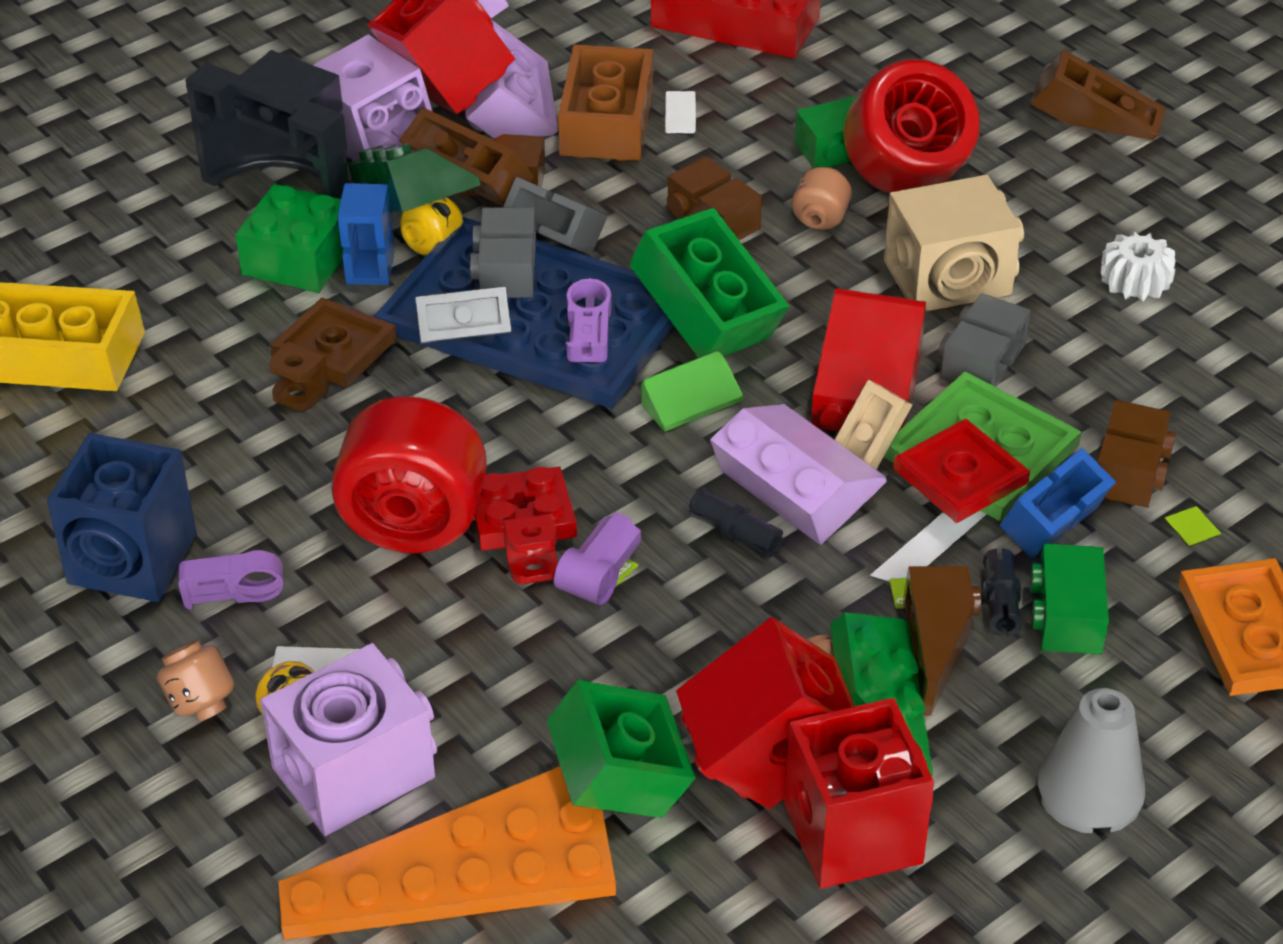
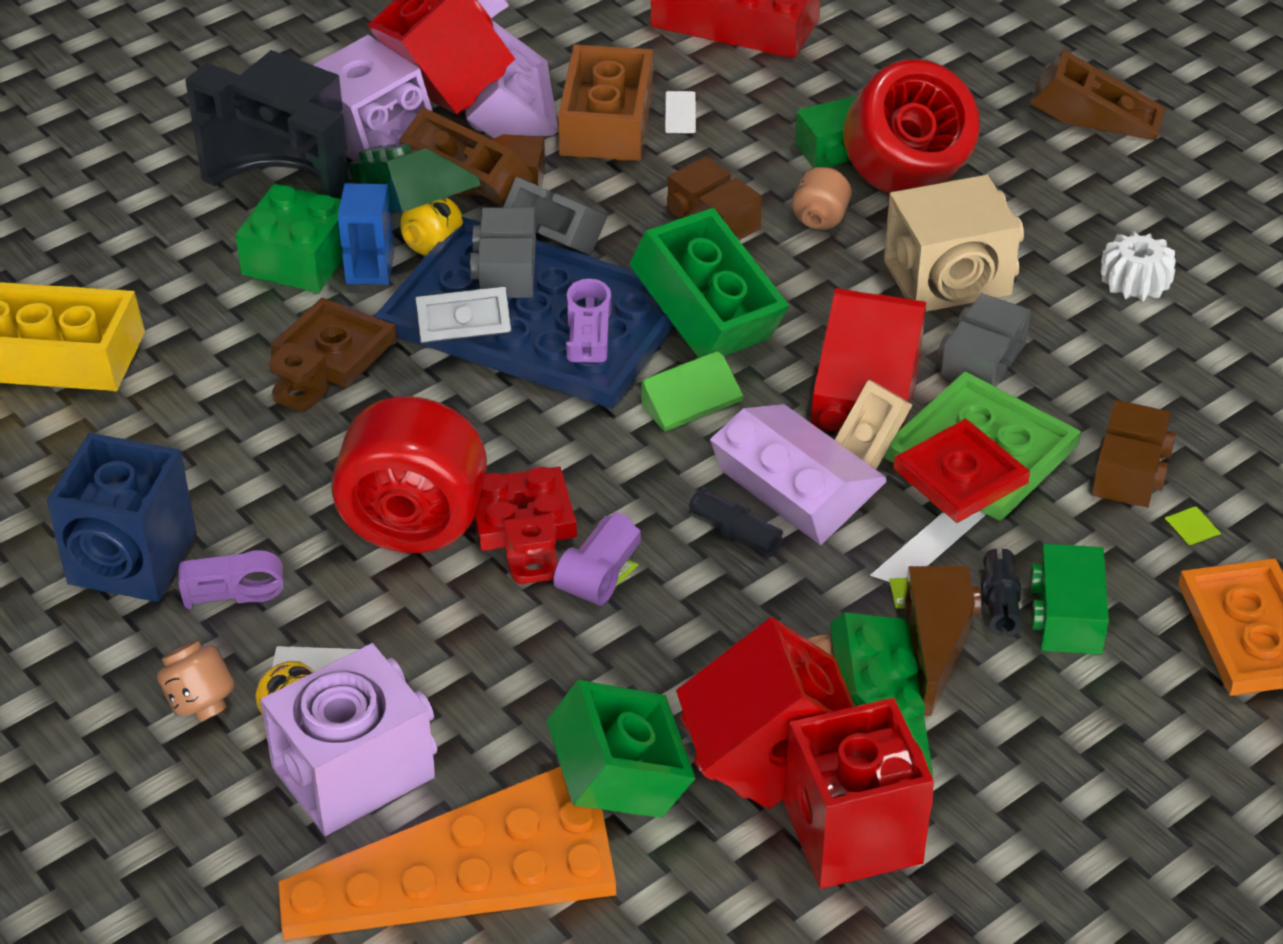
blue piece [999,448,1116,560] -> none
light grey cone [1038,688,1145,834] -> none

